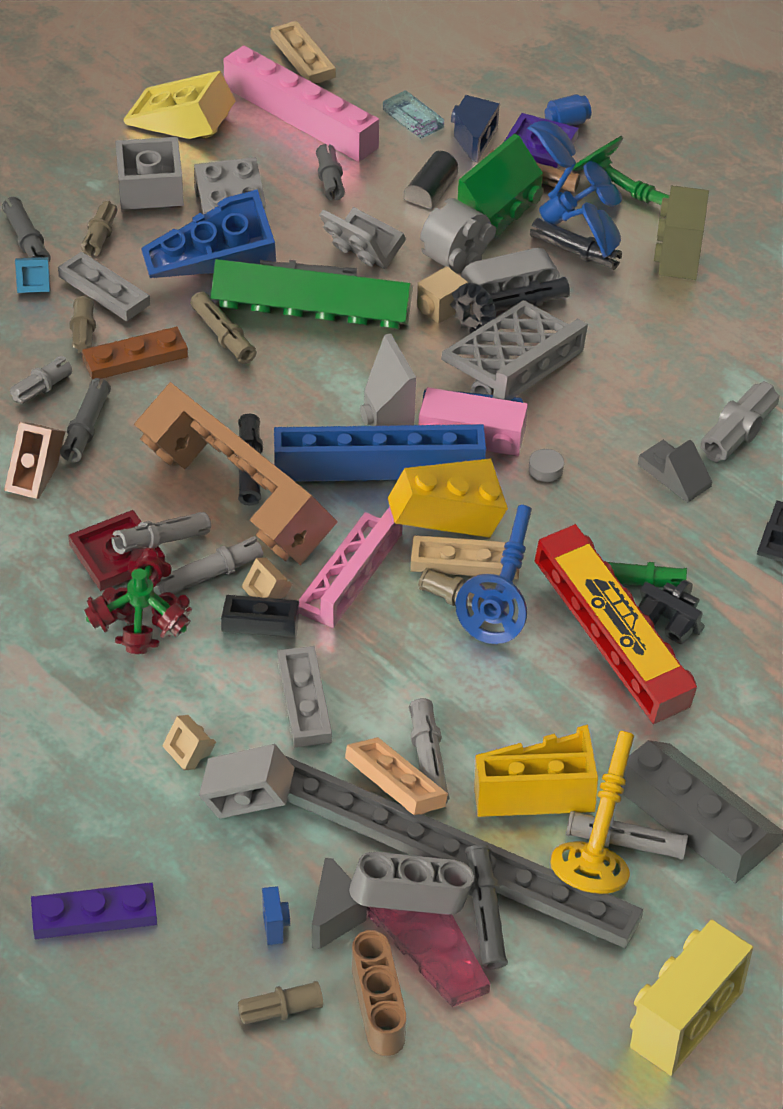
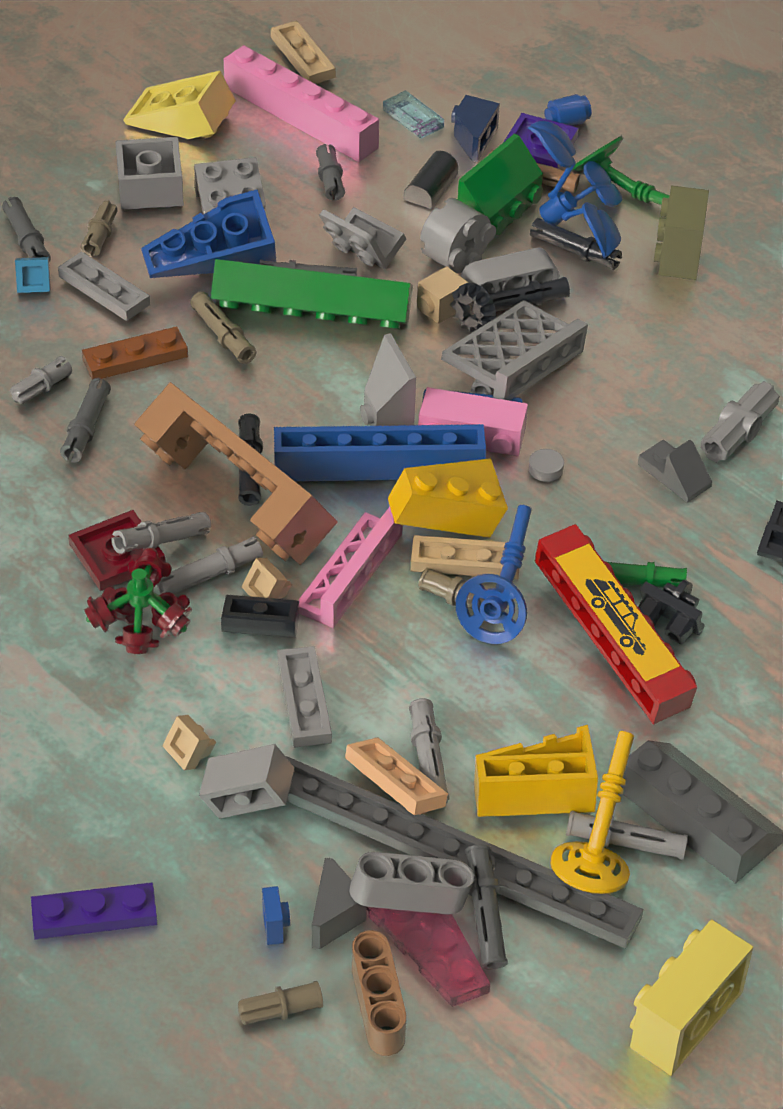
nougat slope [4,422,66,499] -> none
dark tan axle [70,296,96,353] -> none

